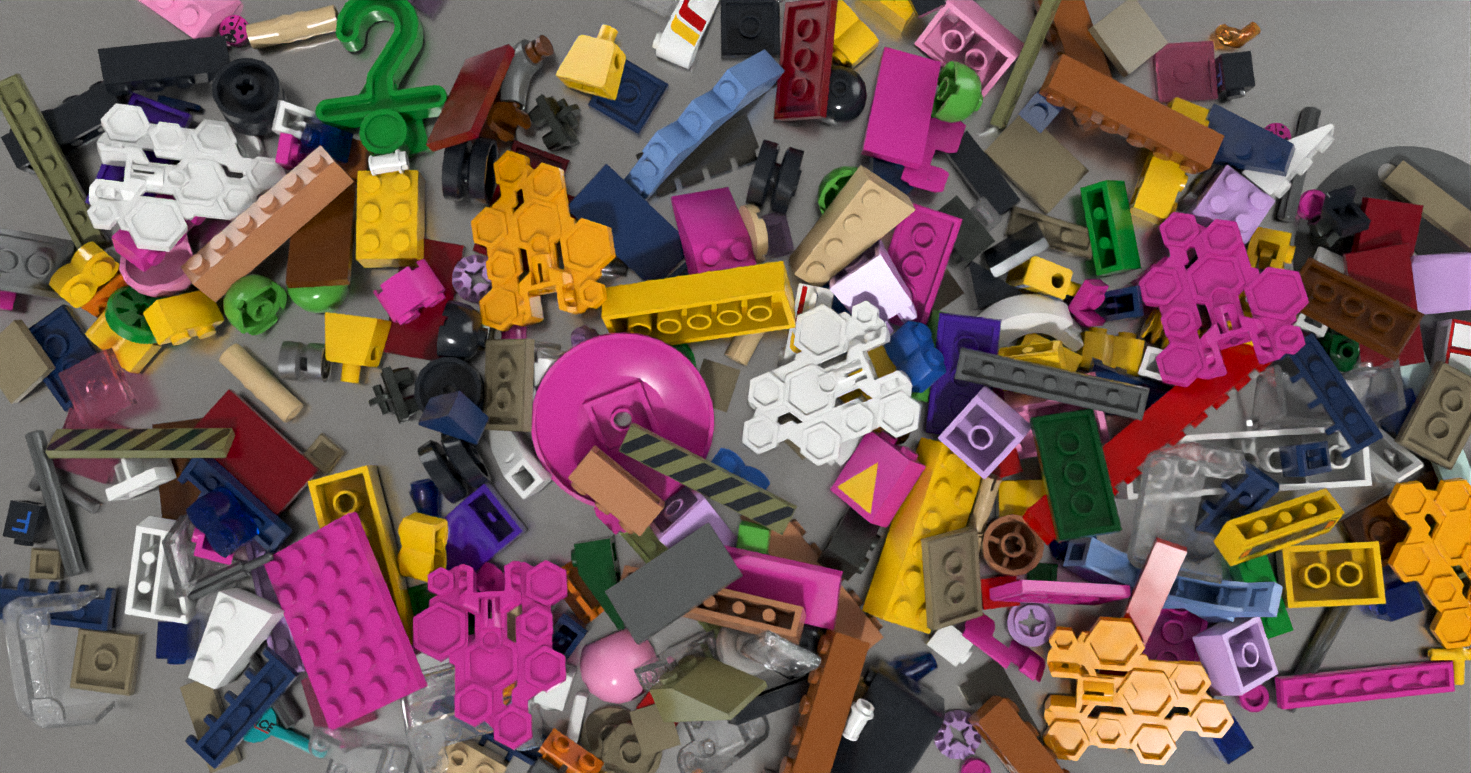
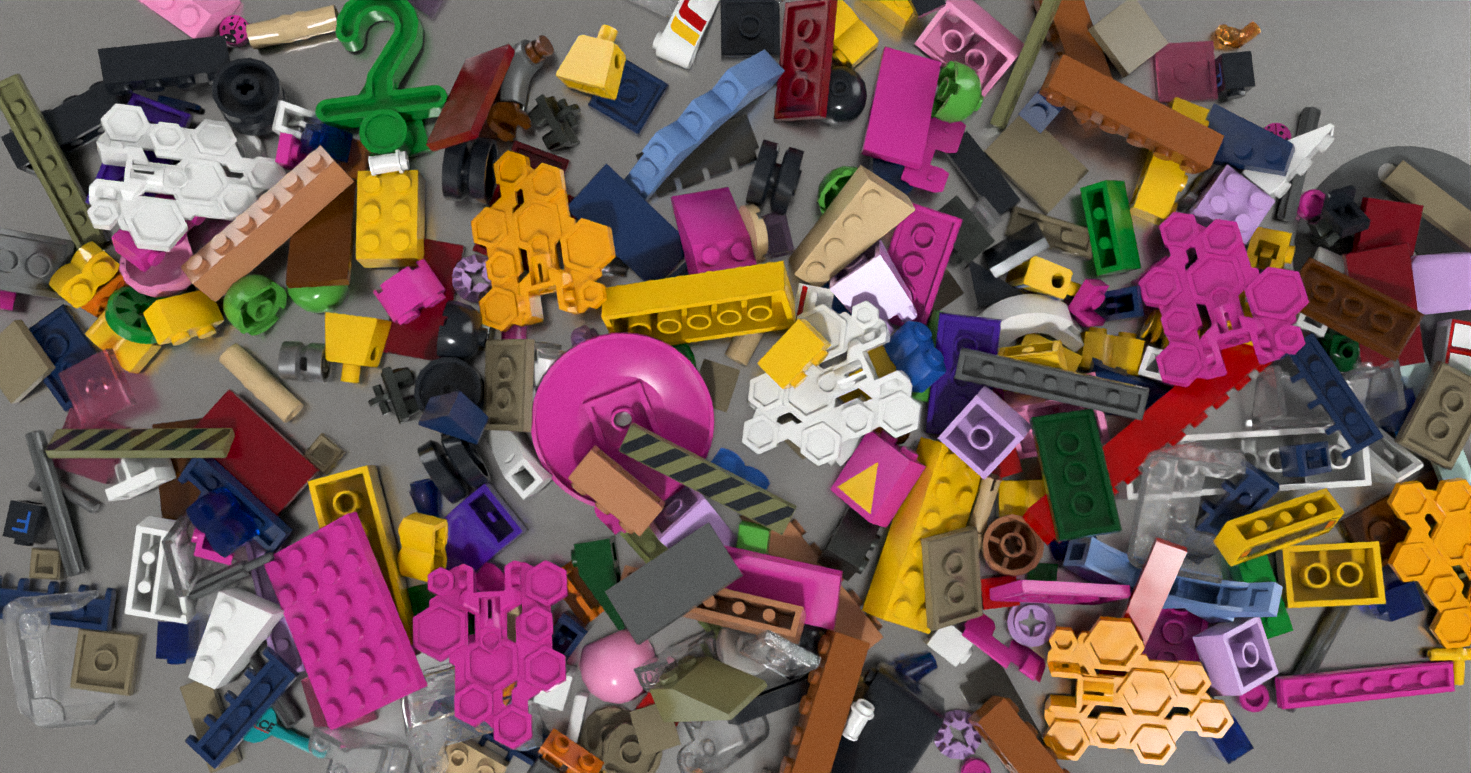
none -> yellow brick [757,319,831,389]

